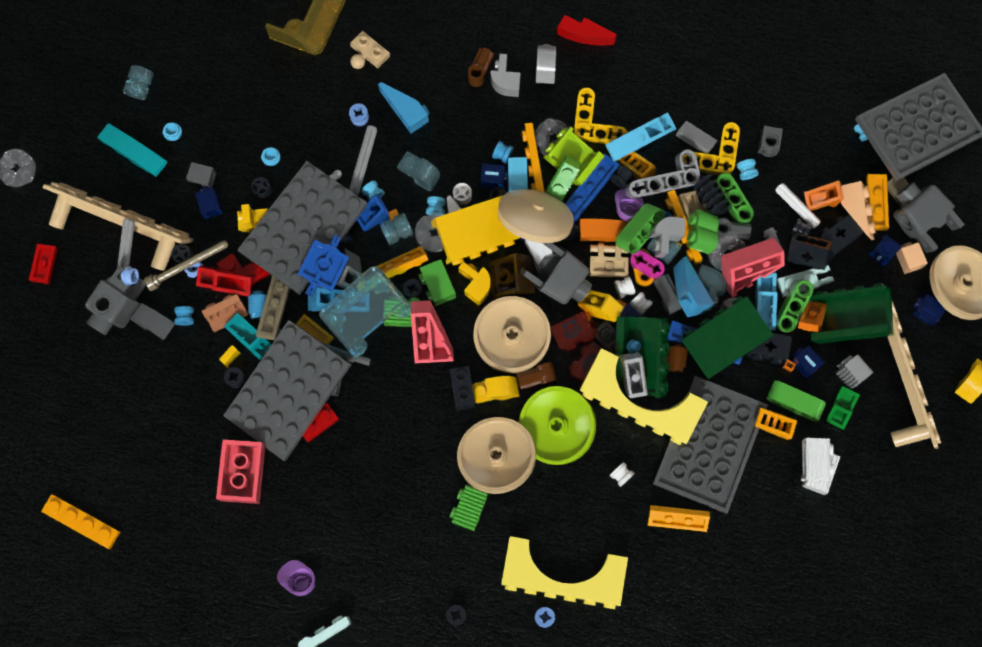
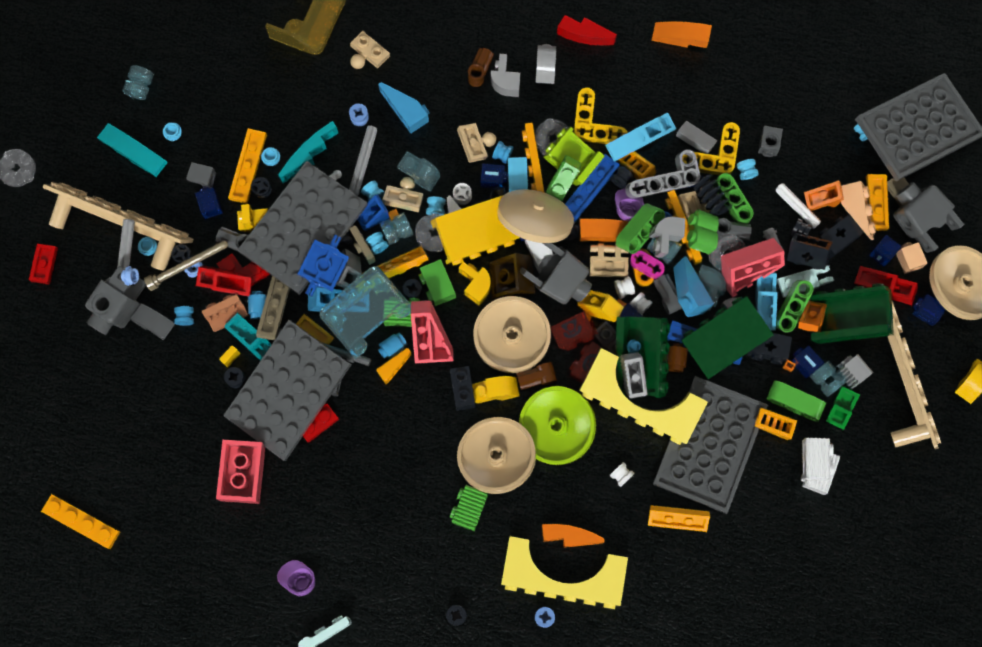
none -> medium azure plate [138,237,157,256]
none -> dark grey piece [215,227,248,251]
none -> light orange plate [228,129,267,204]
none -> teal slope [278,121,338,183]
none -> dark tan plate [350,226,376,265]
none -> medium azure wheel [365,232,389,255]
none -> light orange slope [377,348,411,384]
none -> dark azure brick [378,333,408,360]
none -> tan plate [382,177,423,212]
none -> tan plate [457,123,496,163]
none -> orange slope [542,524,604,548]
none -> orange slope [652,22,712,48]
none -> clear light blue wheel [809,361,847,397]
none -> red slope [854,266,918,305]

